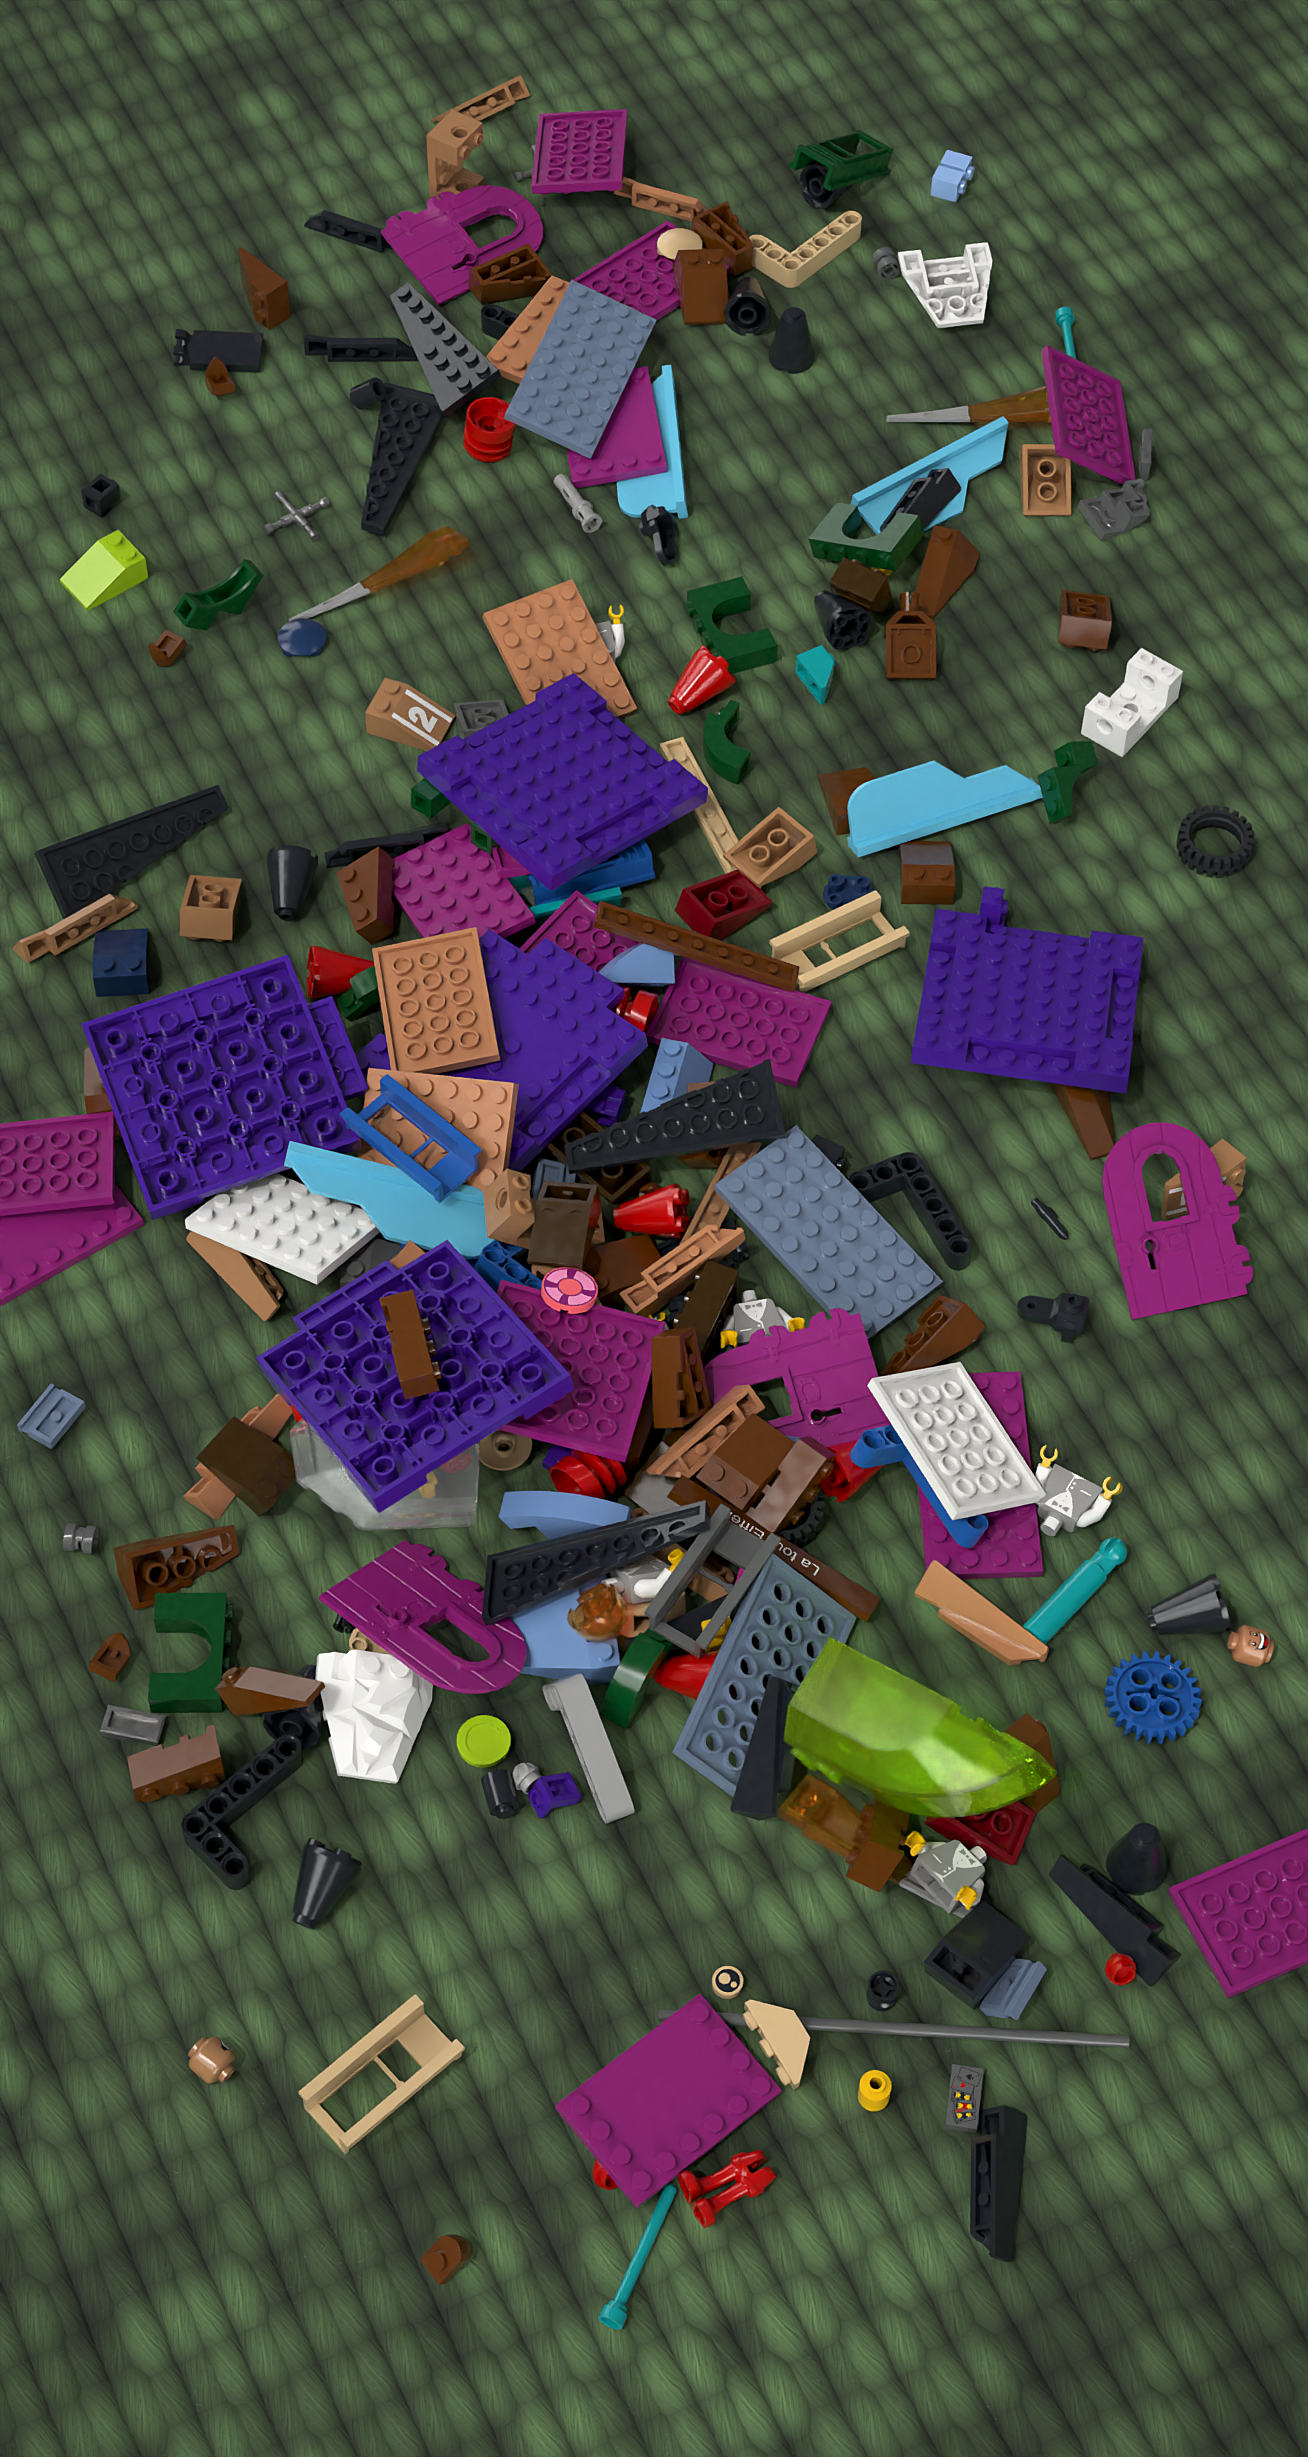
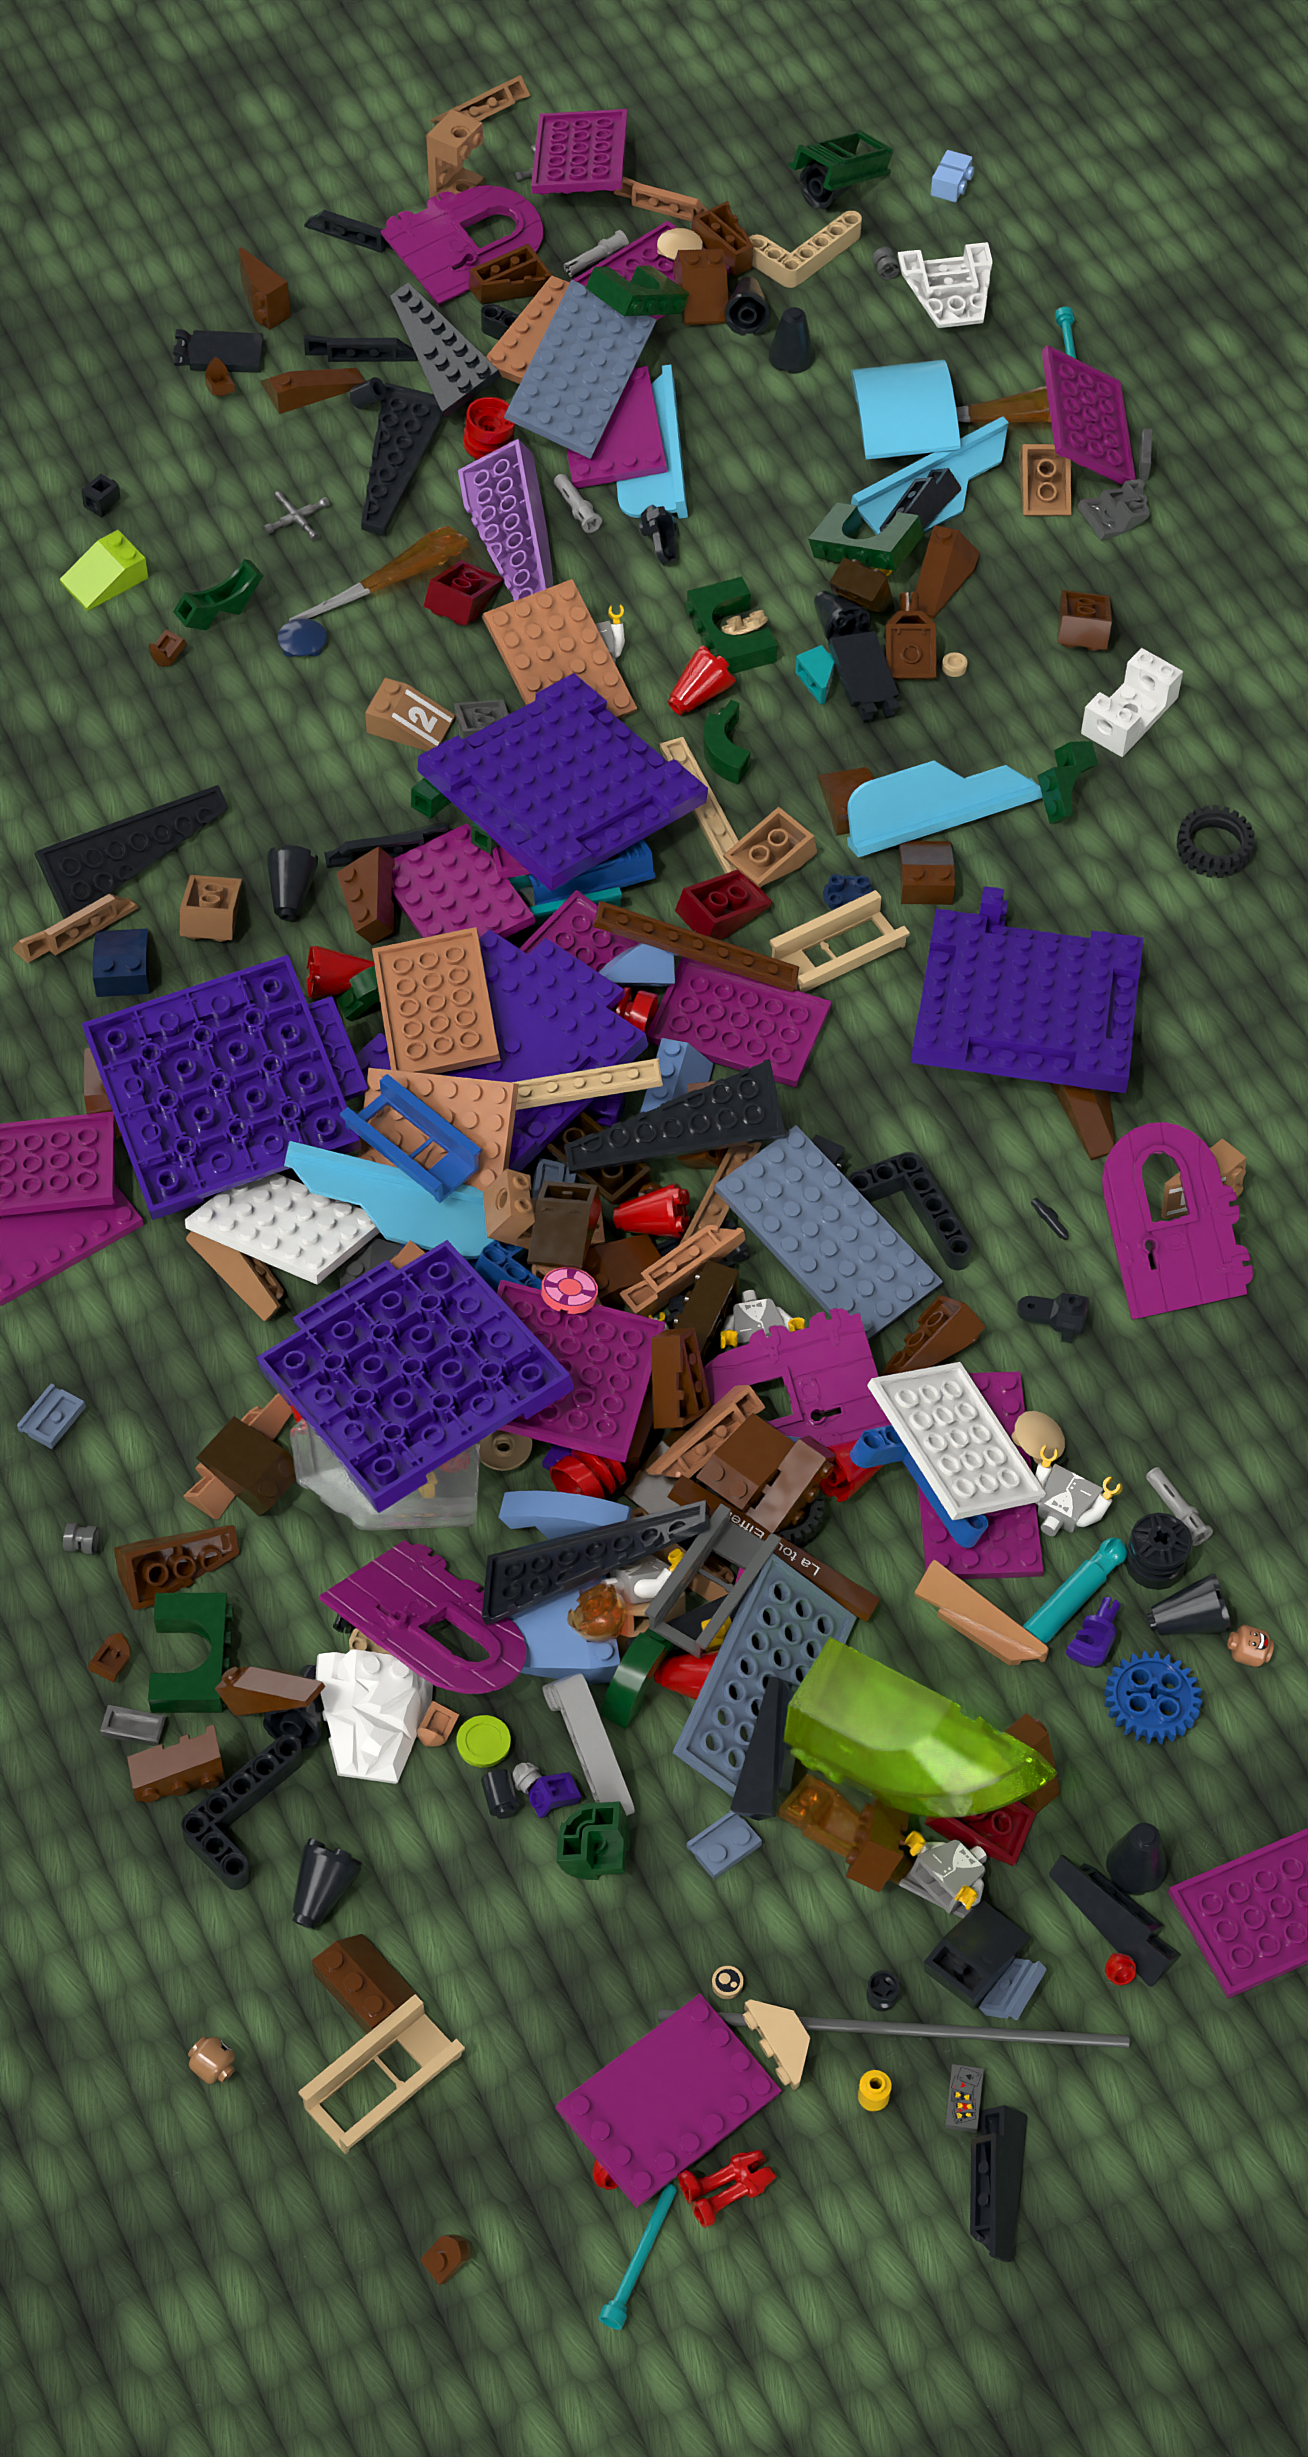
reddish brown wedge [379,1289,442,1400] -> none
none -> reddish brown wedge [261,368,365,414]
none -> reddish brown slope [312,1934,421,2034]
none -> nougat plate [417,1701,459,1747]
none -> dark red slope [423,560,504,625]
none -> medium lavender wedge [458,439,553,601]
none -> tan tile [511,1058,663,1110]
none -> dark green brick [556,1801,630,1880]
none -> light grey pin [564,230,629,277]
none -> dark green arch [585,265,690,317]
none -> sand blue plate [687,1811,762,1880]
none -> tan dish [722,610,768,635]
none -> black tile [827,631,900,722]
none -> medium azure slope [851,360,961,460]
none -> tan tile [942,652,967,677]
none -> tan dish [1011,1411,1065,1464]
none -> dark purple piece [1066,1597,1120,1668]
none -> black wheel [1125,1512,1192,1590]
none -> light grey pin [1146,1467,1213,1546]

